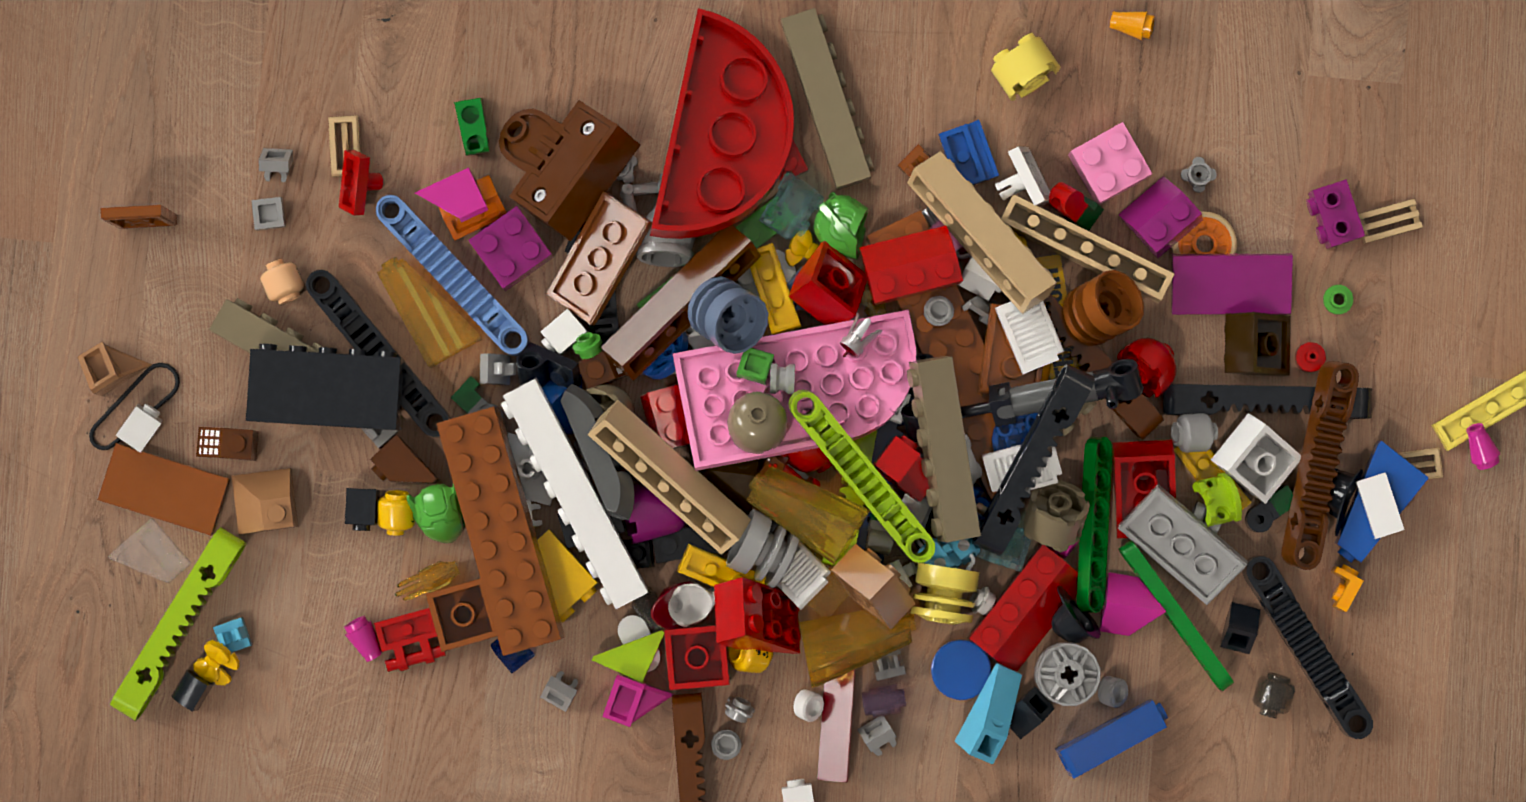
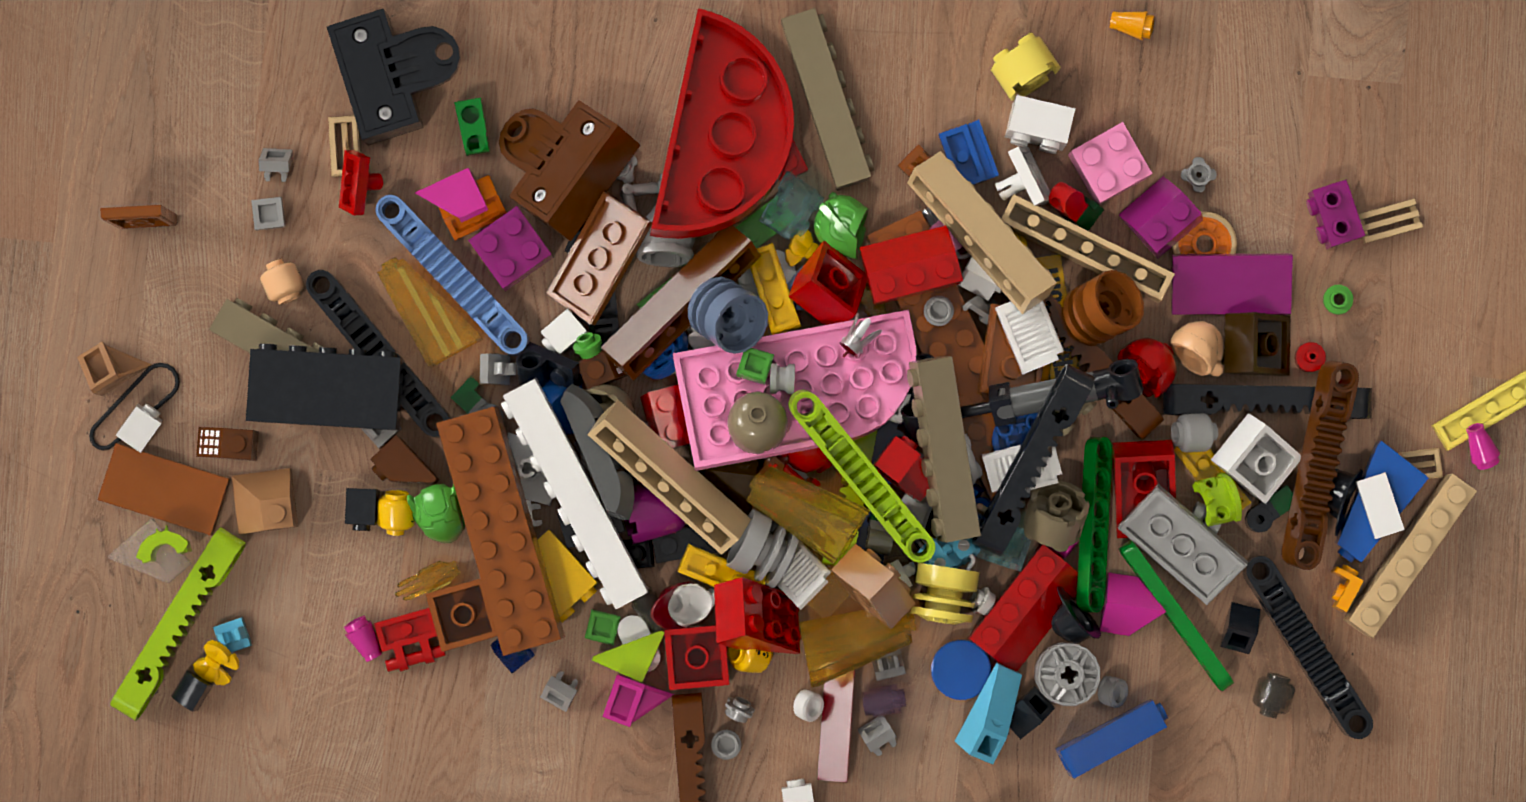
none -> lime piece [136,526,192,564]
none -> black brick [326,8,461,146]
none -> bright green tile [585,609,621,645]
none -> white brick [1005,95,1075,154]
none -> light nougat piece [1171,321,1224,377]
none -> tan brick [1343,474,1477,638]

